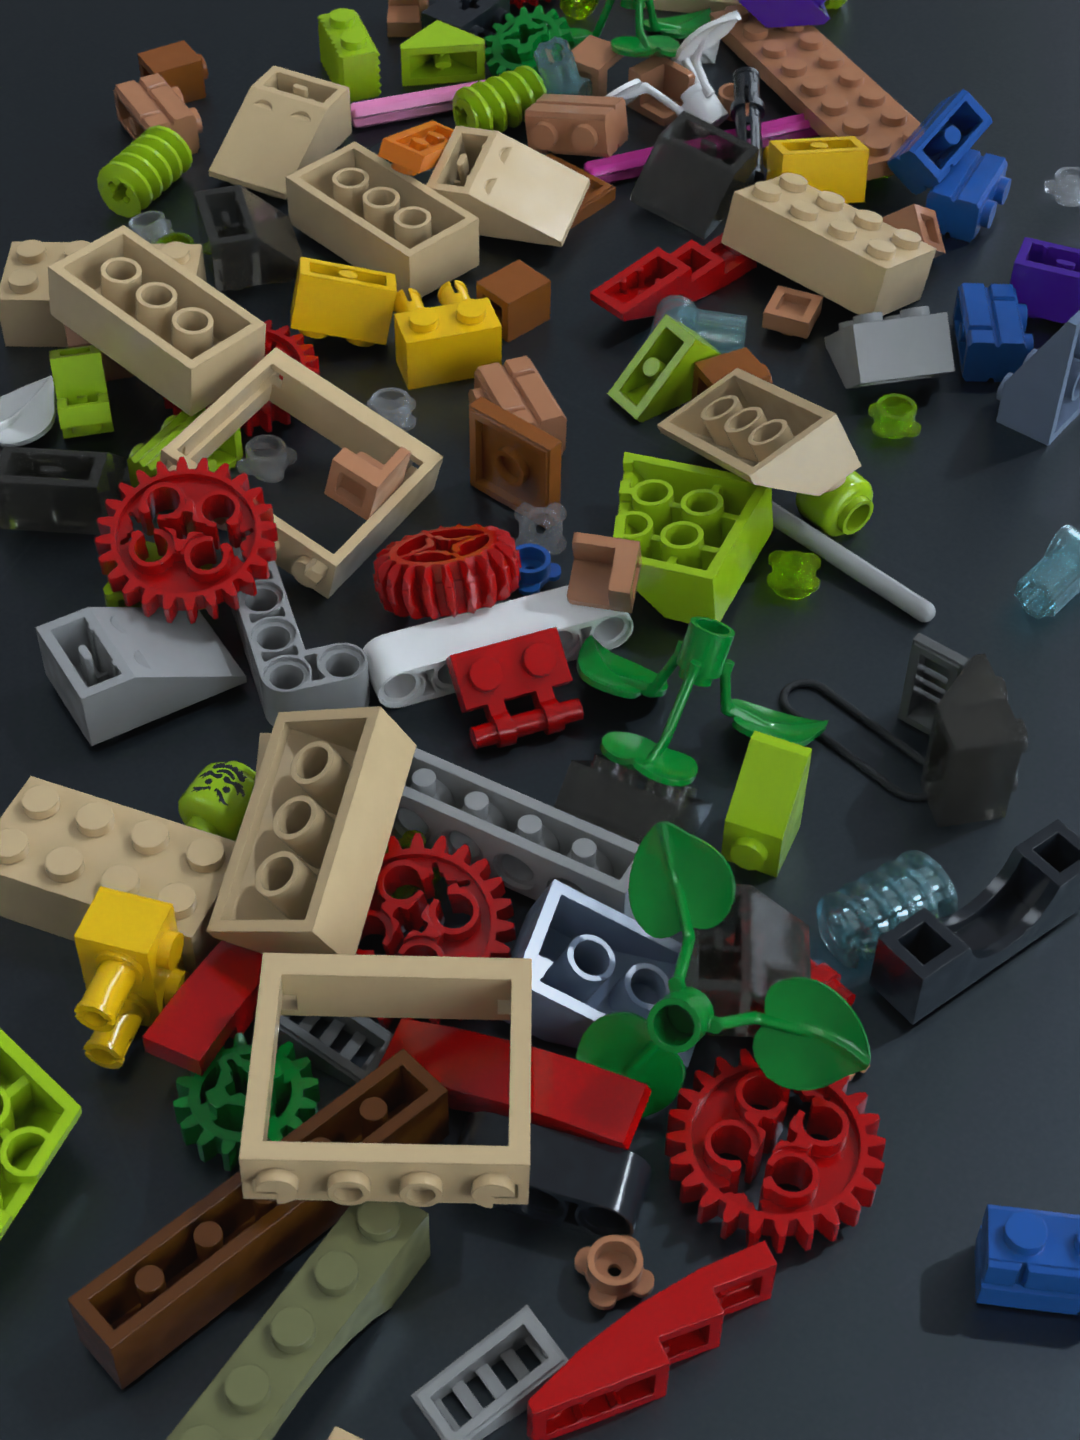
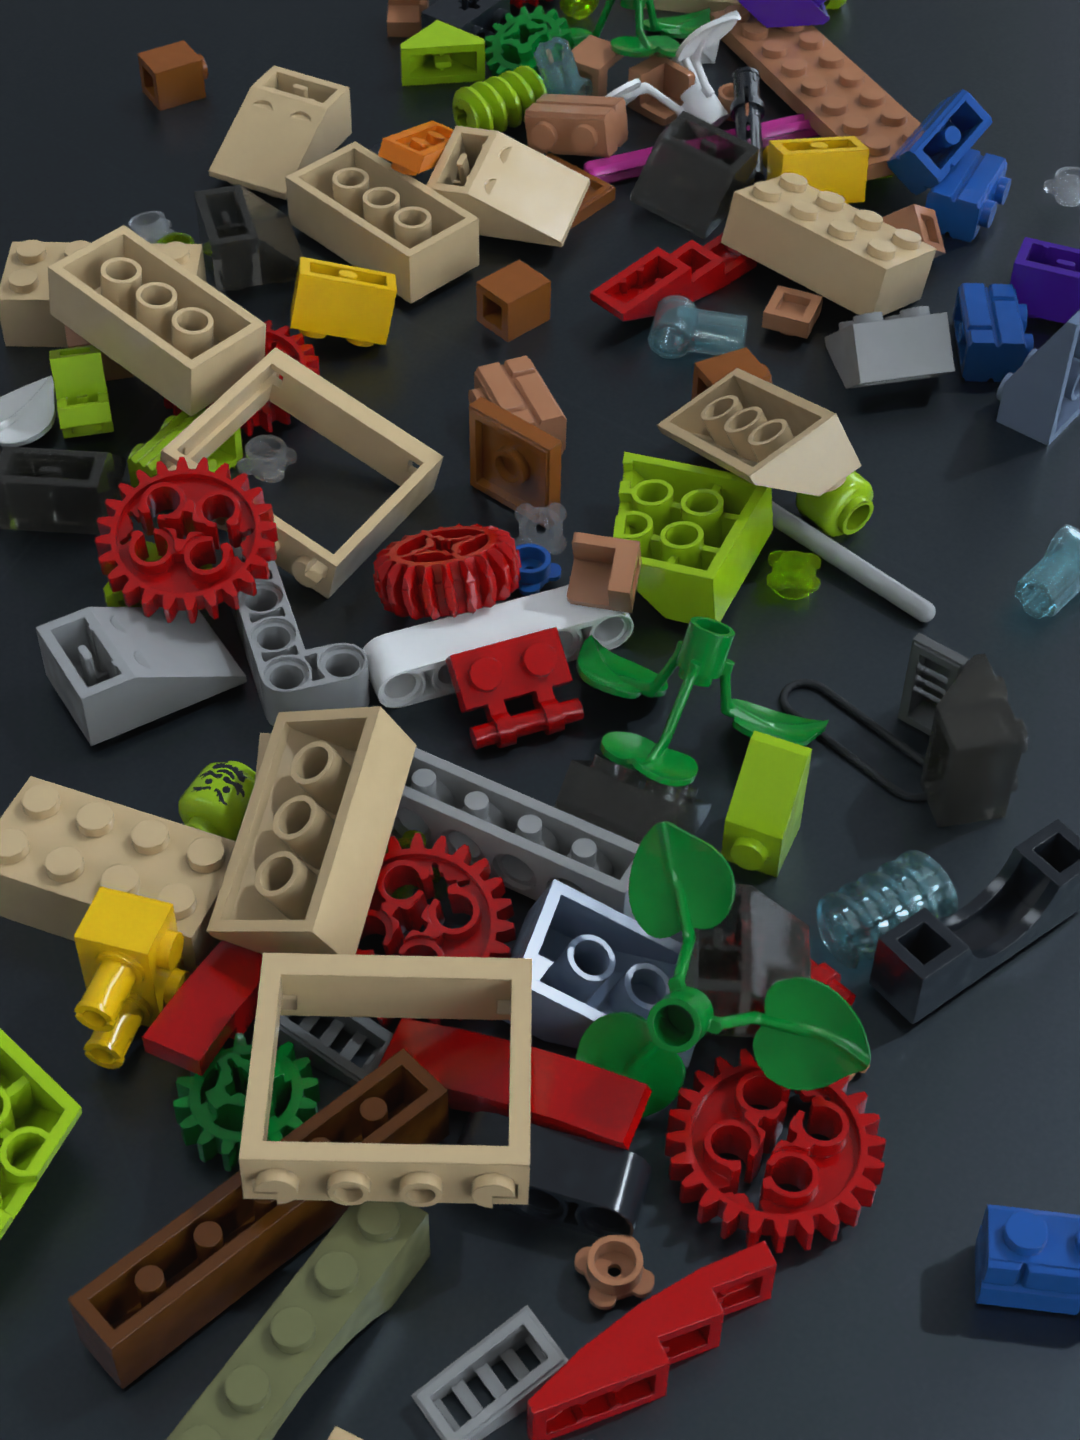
lime piece [97,125,193,218] -> none
nougat brick [113,73,203,154] -> none
lime brick [318,8,382,102] -> none
nougat panel [324,446,411,520] -> none
bright pink axle [350,79,487,129] -> none
clear plate [367,387,416,431] -> none
yellow brick [393,280,502,390] -> none
lime slope [607,314,721,423] -> none
clear neon green plate [868,393,921,439] -> none

